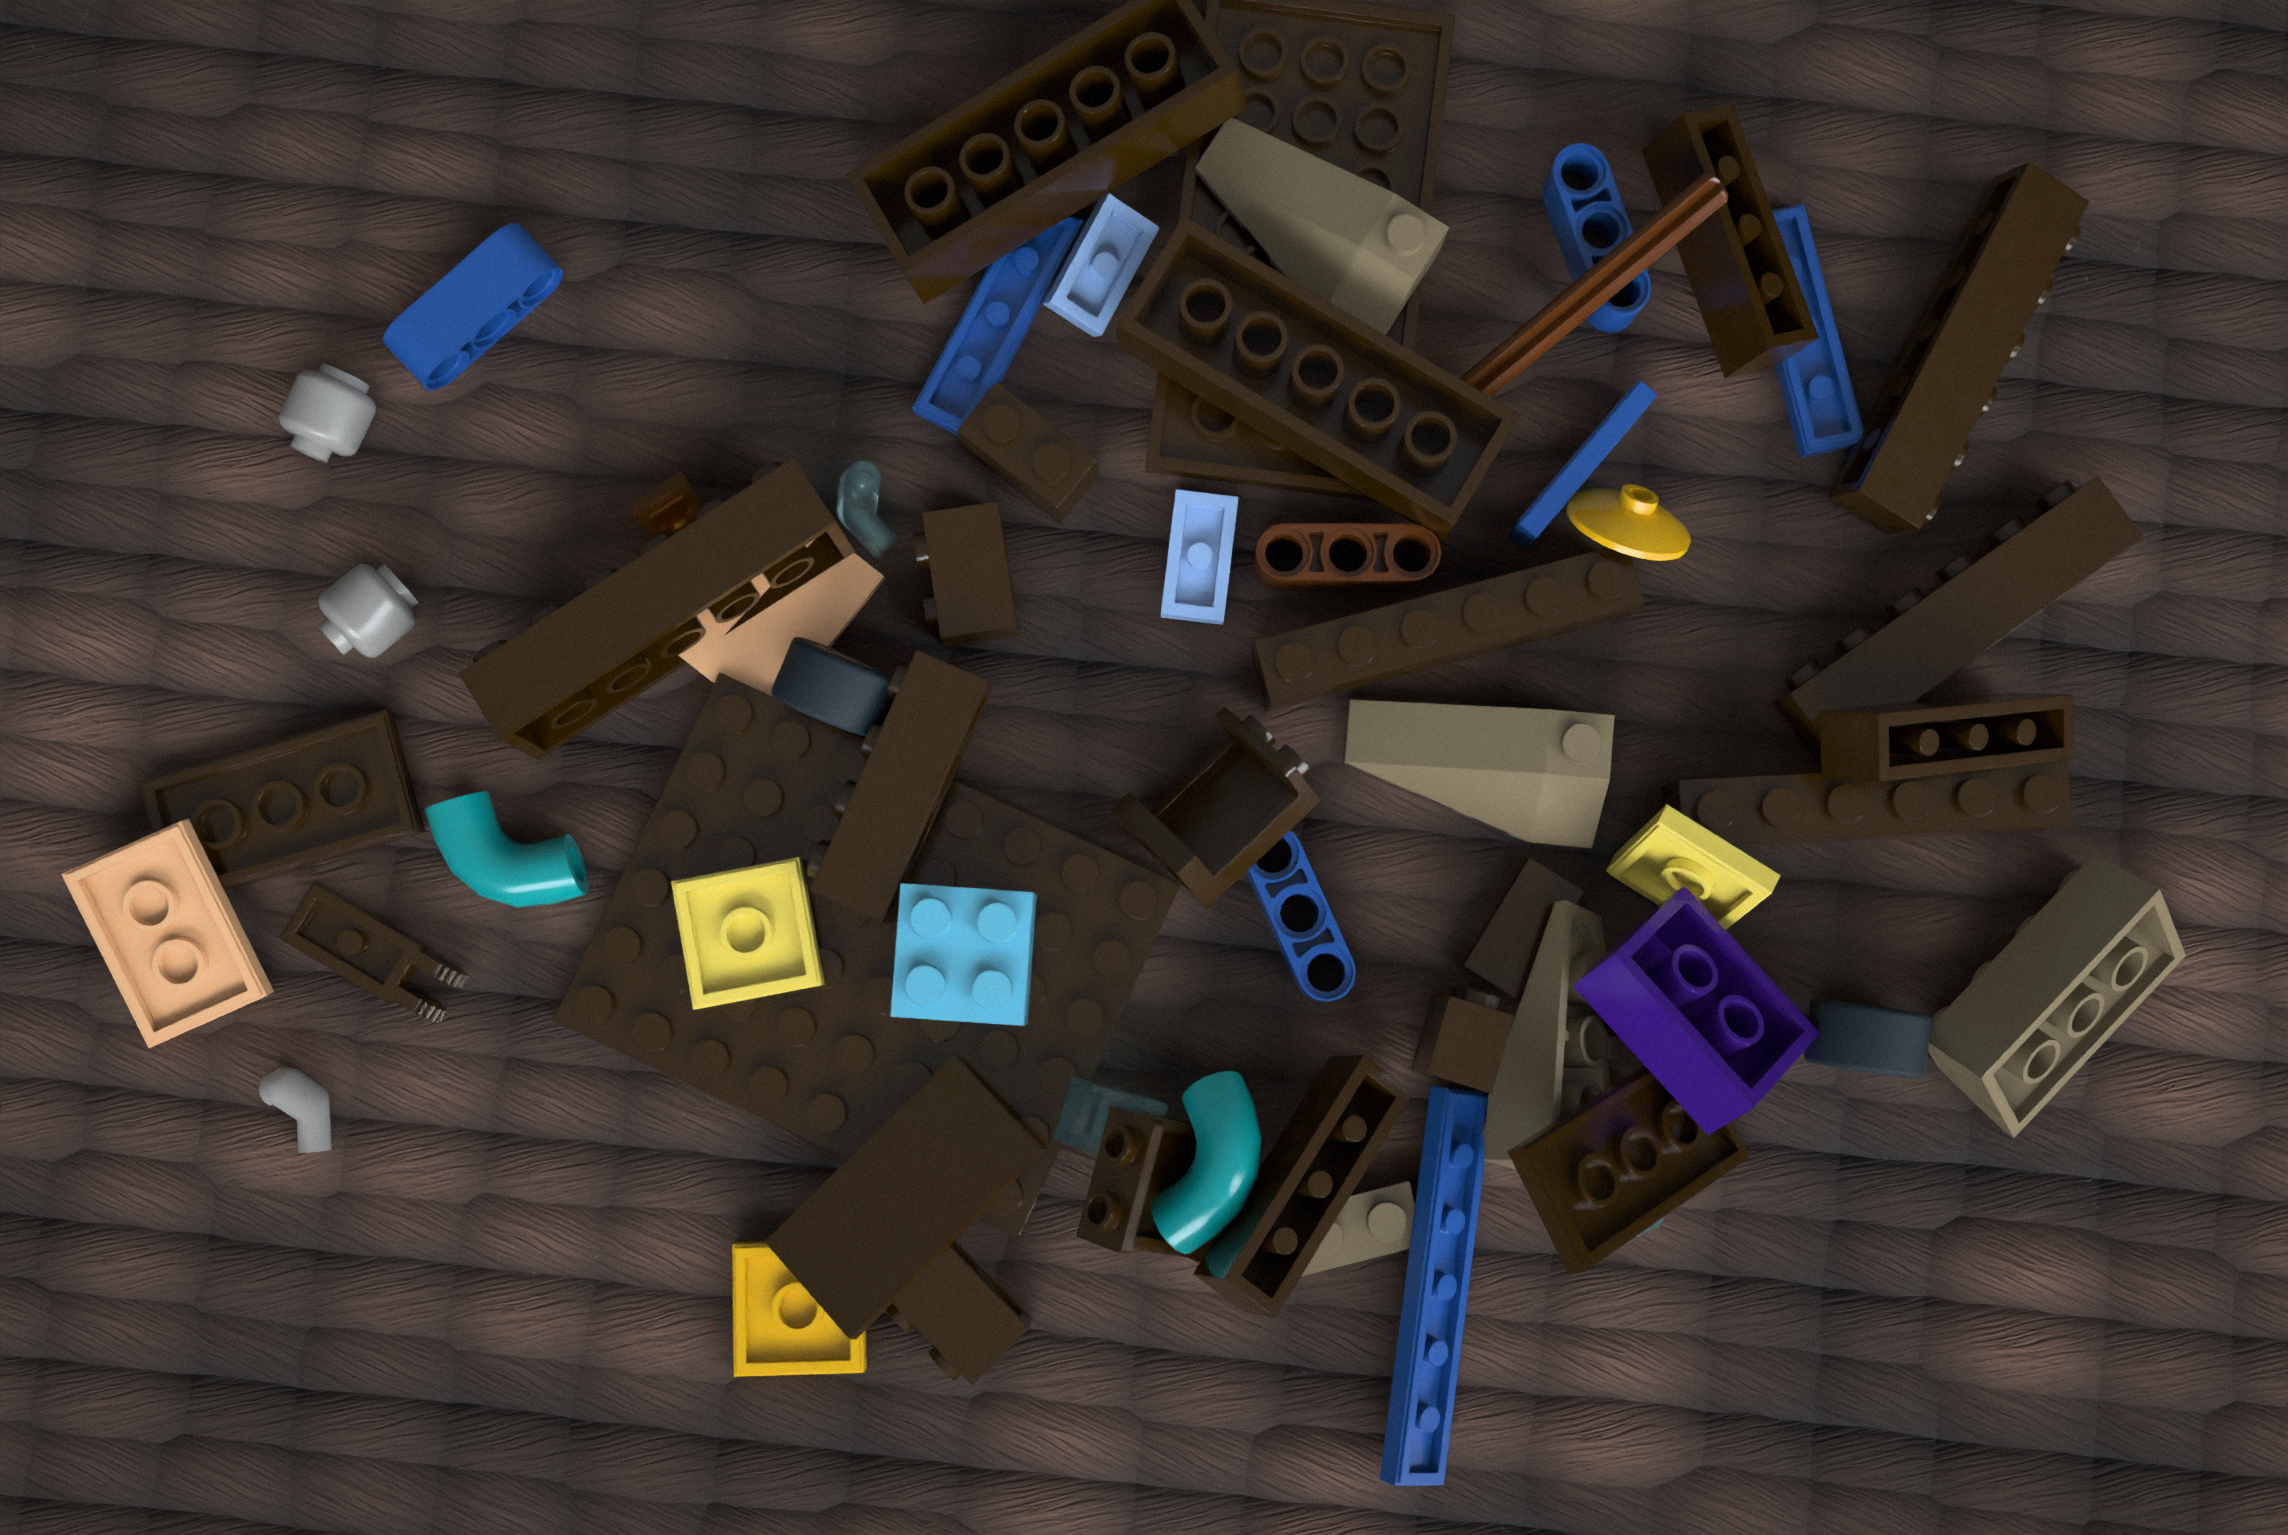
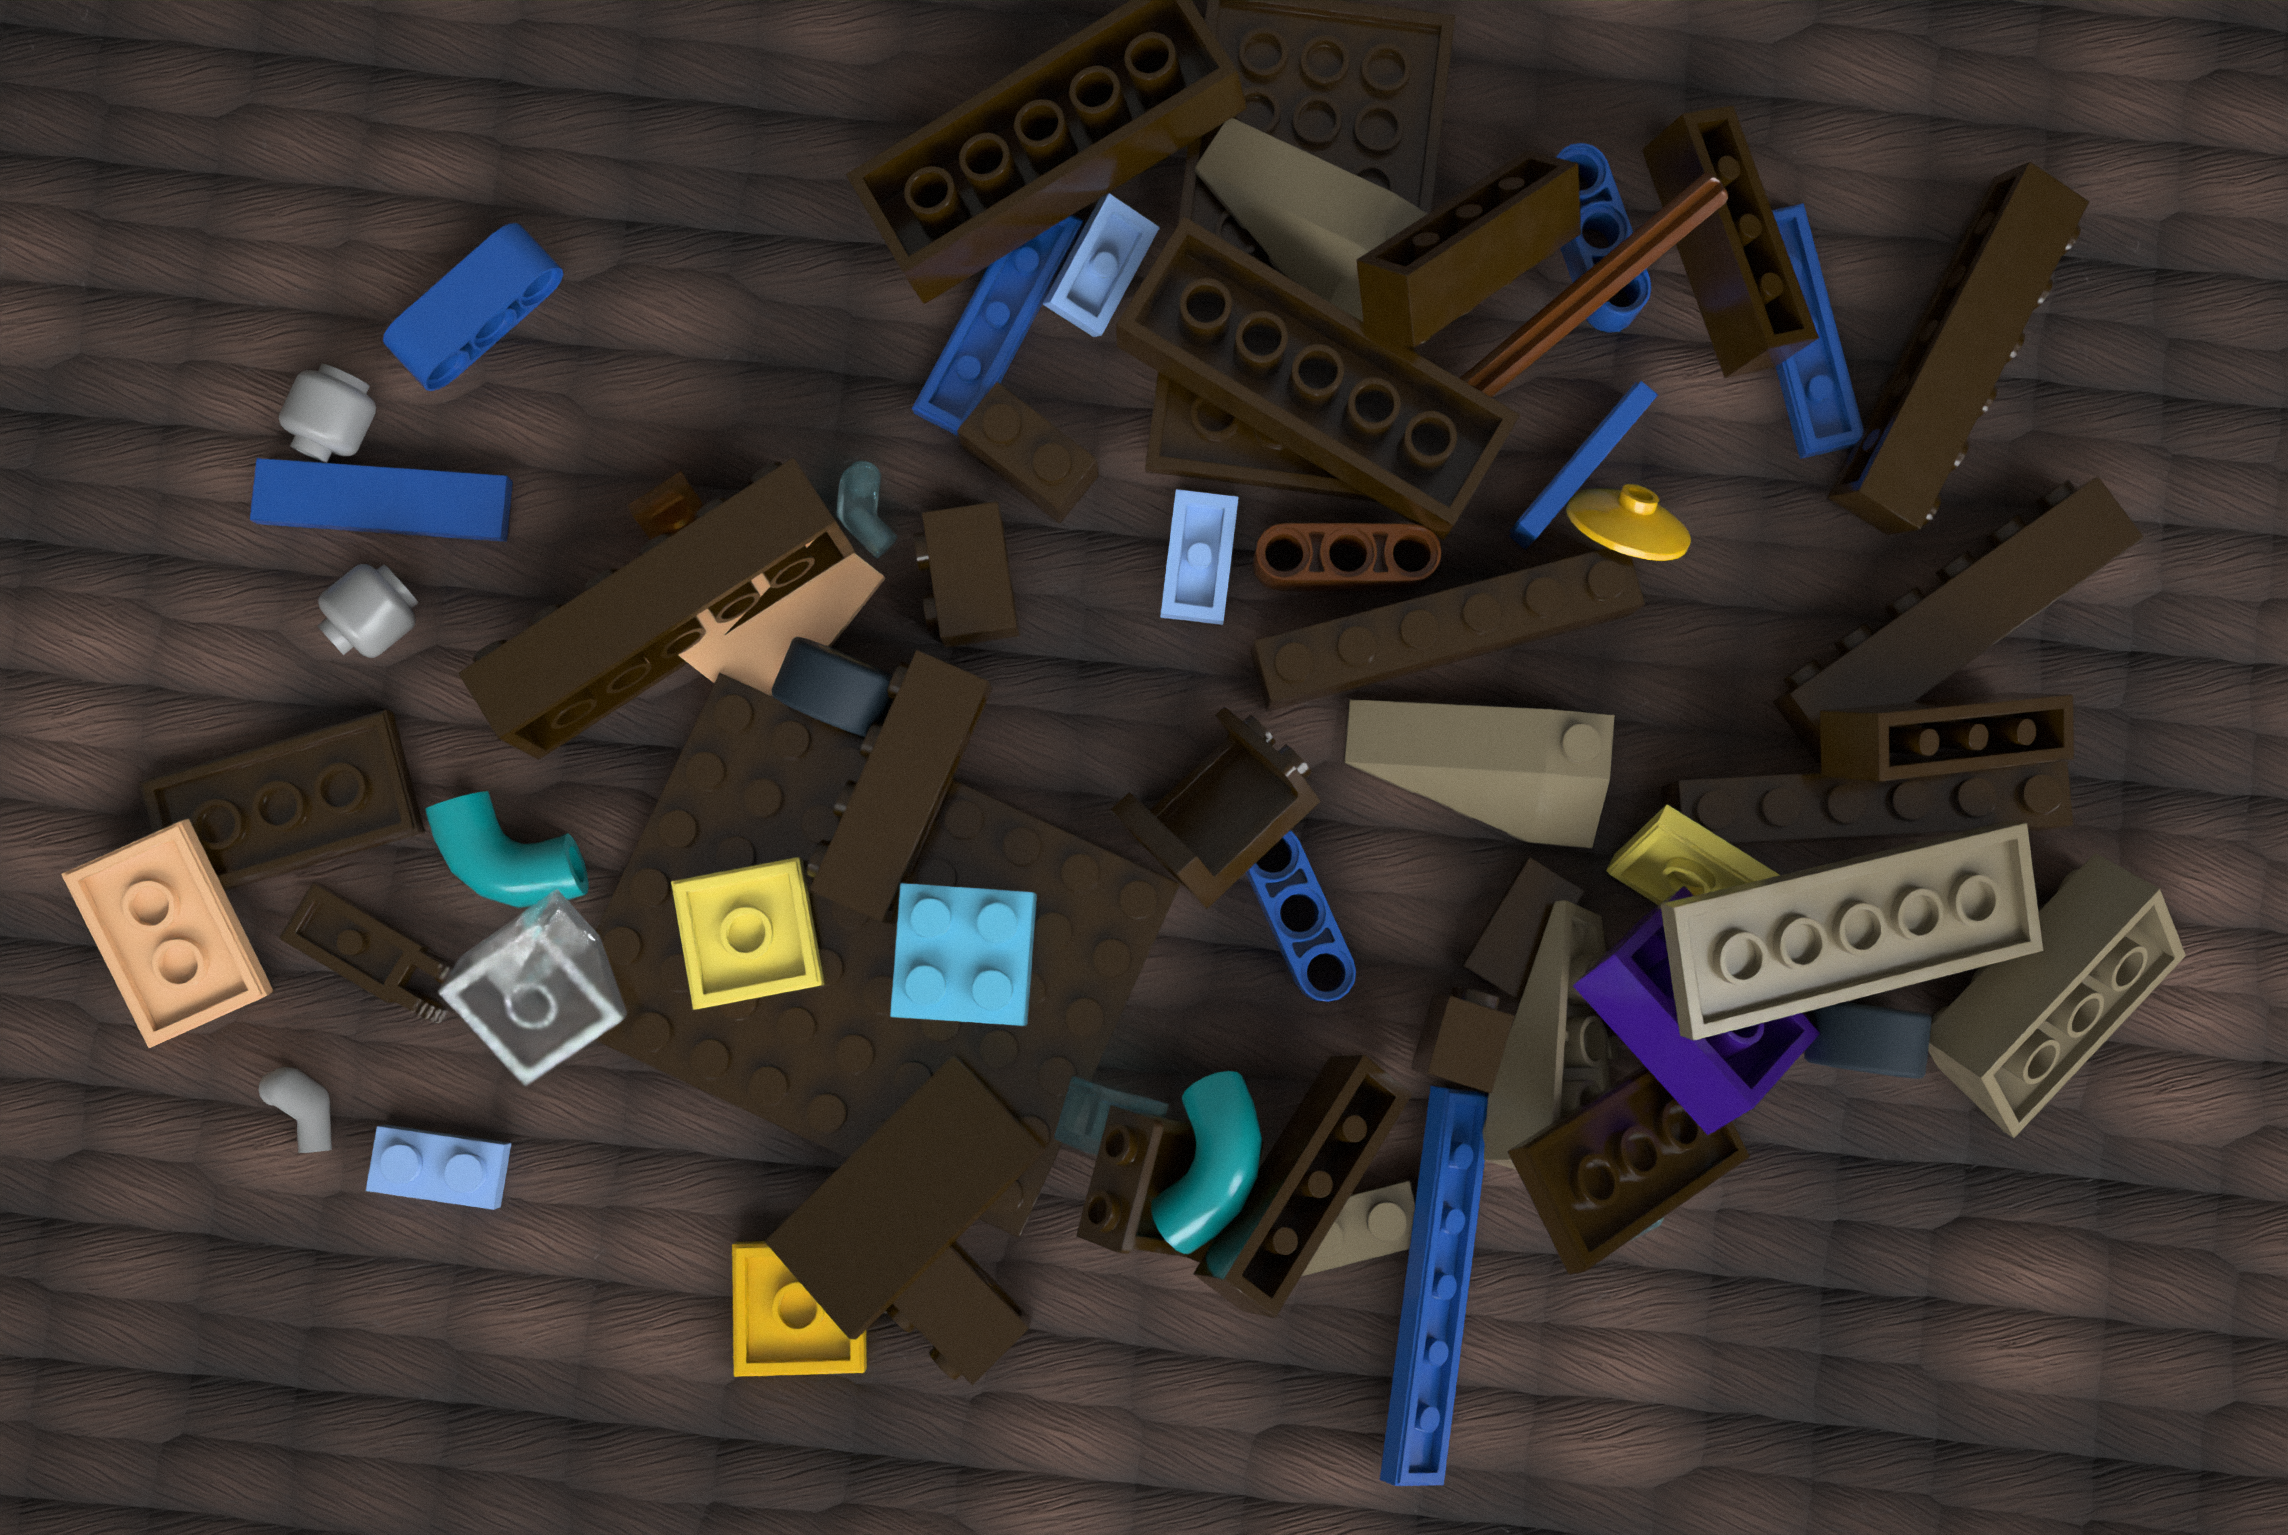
none -> blue tile [250,458,513,542]
none -> light blue plate [366,1124,511,1210]
none -> clear slope [438,889,627,1086]
none -> dark brown brick [1356,150,1581,347]
none -> dark tan plate [1660,820,2043,1041]

